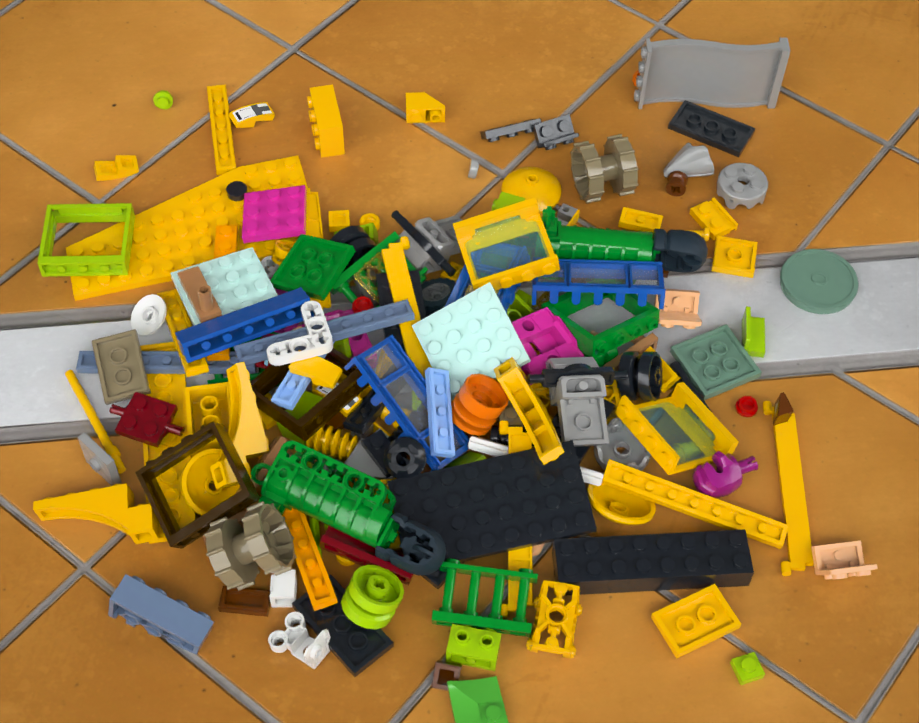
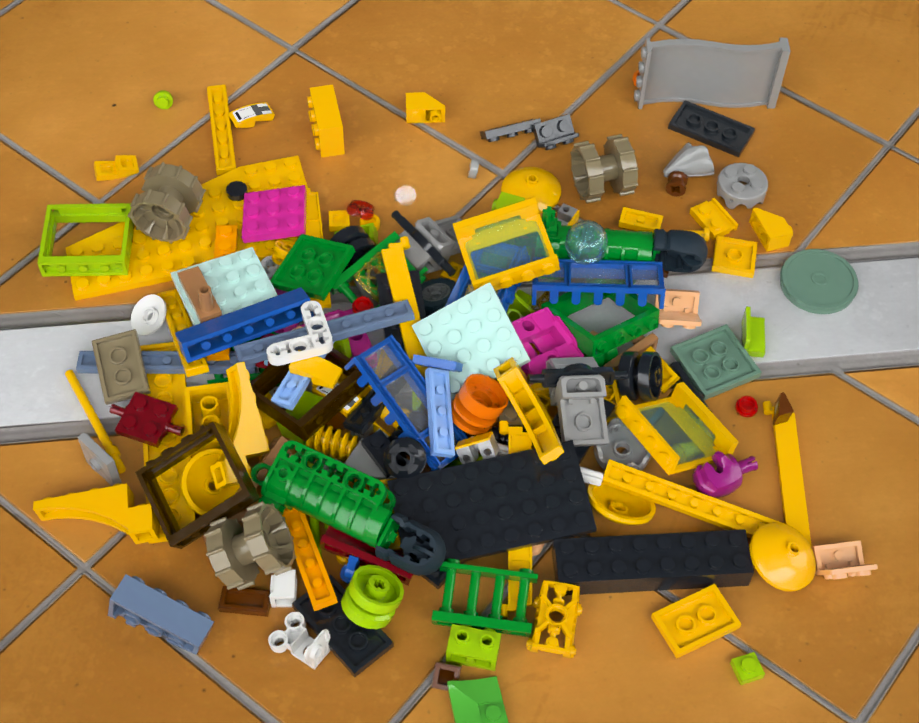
none -> dark tan piece [128,162,206,244]
none -> blue piece [340,555,361,584]
none -> clear red piece [347,200,374,220]
none -> clear plate [394,185,416,206]
none -> tile [412,354,463,373]
none -> flat silver piece [455,431,500,464]
none -> clear light blue cylinder [564,220,608,265]
none -> yellow slope [749,208,793,252]
none -> yellow dish [750,522,816,592]

